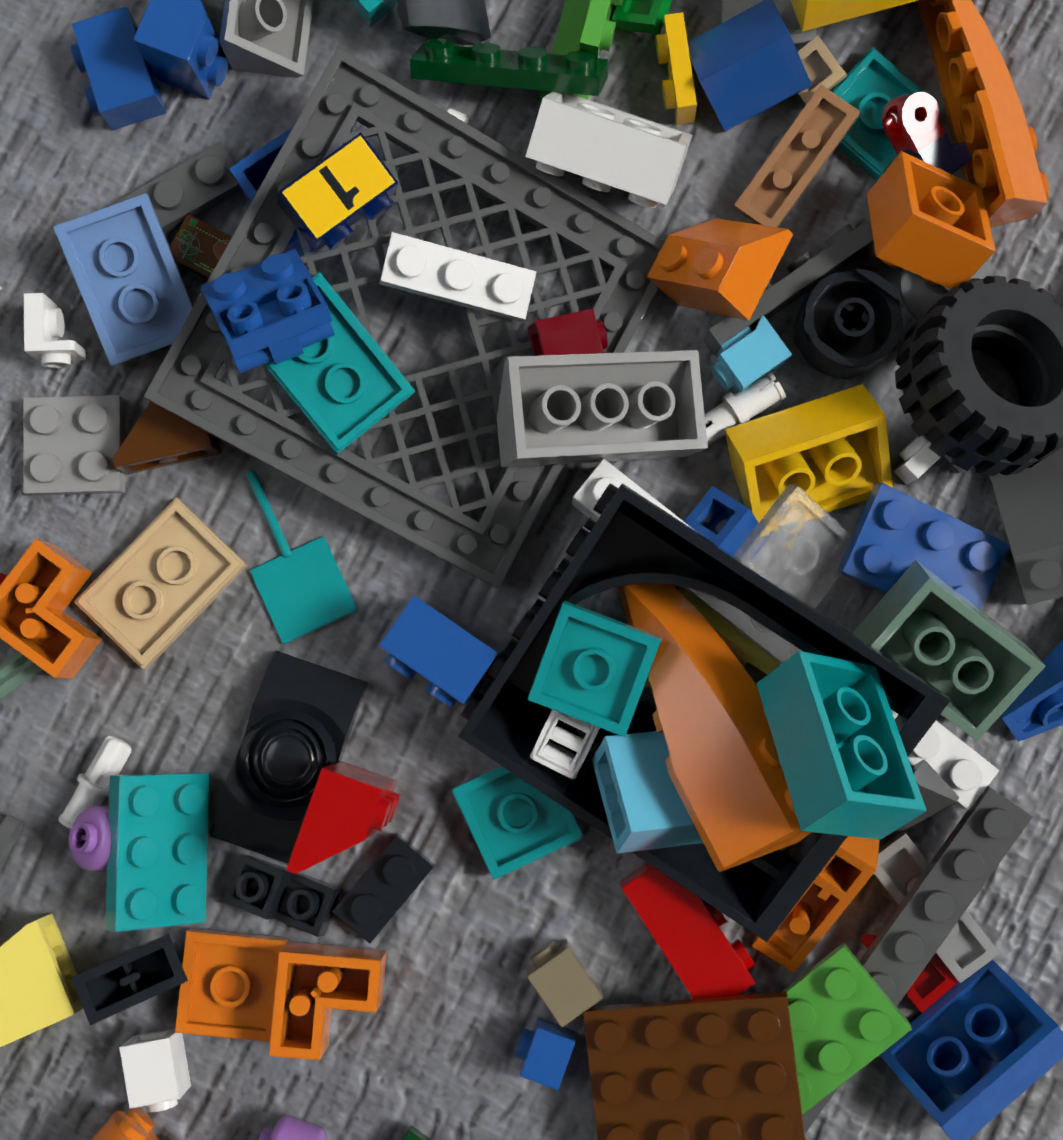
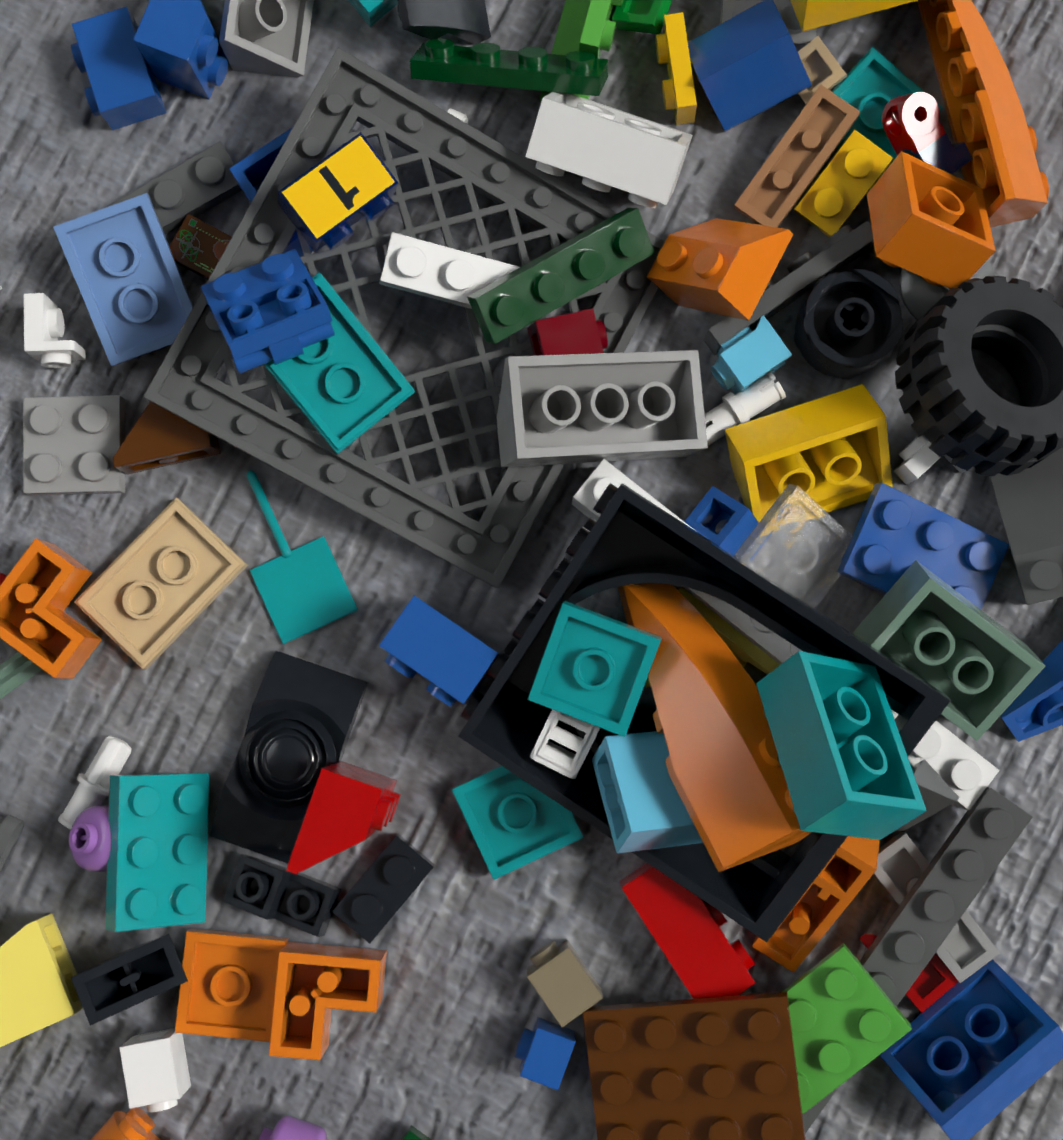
none -> dark green plate [467,207,654,344]
none -> yellow plate [794,130,893,238]

